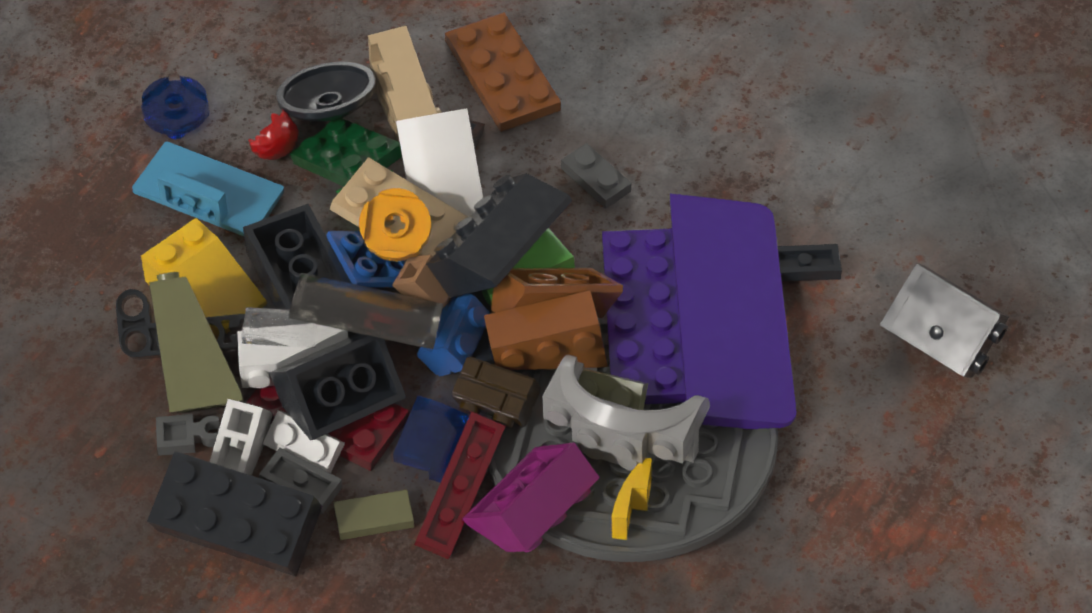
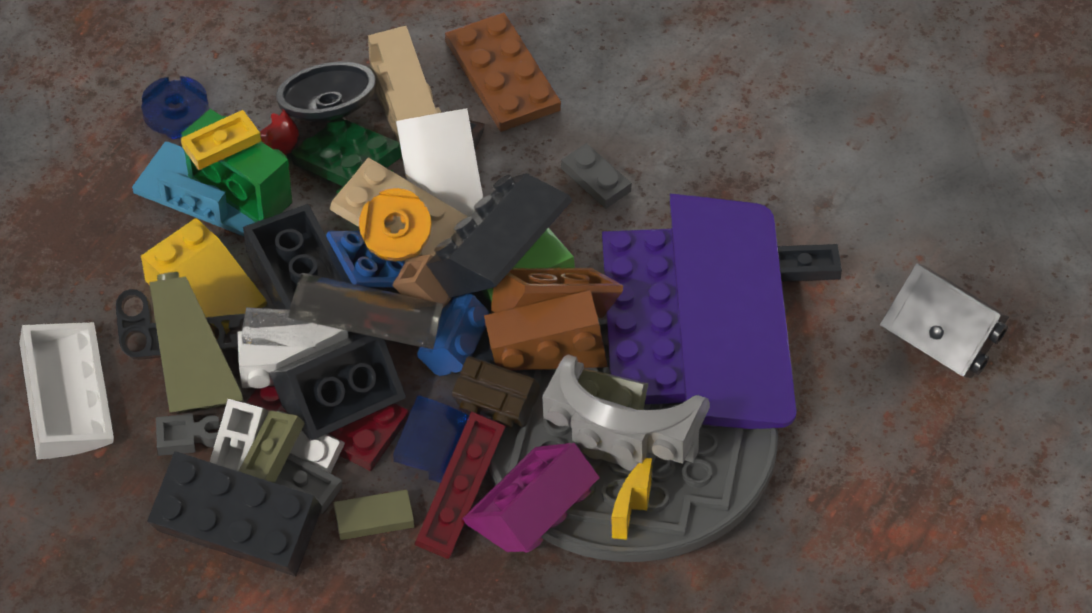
none -> white slope [19,322,114,460]
none -> yellow plate [181,110,261,170]
none -> green brick [182,109,293,222]
none -> olive plate [239,411,305,483]

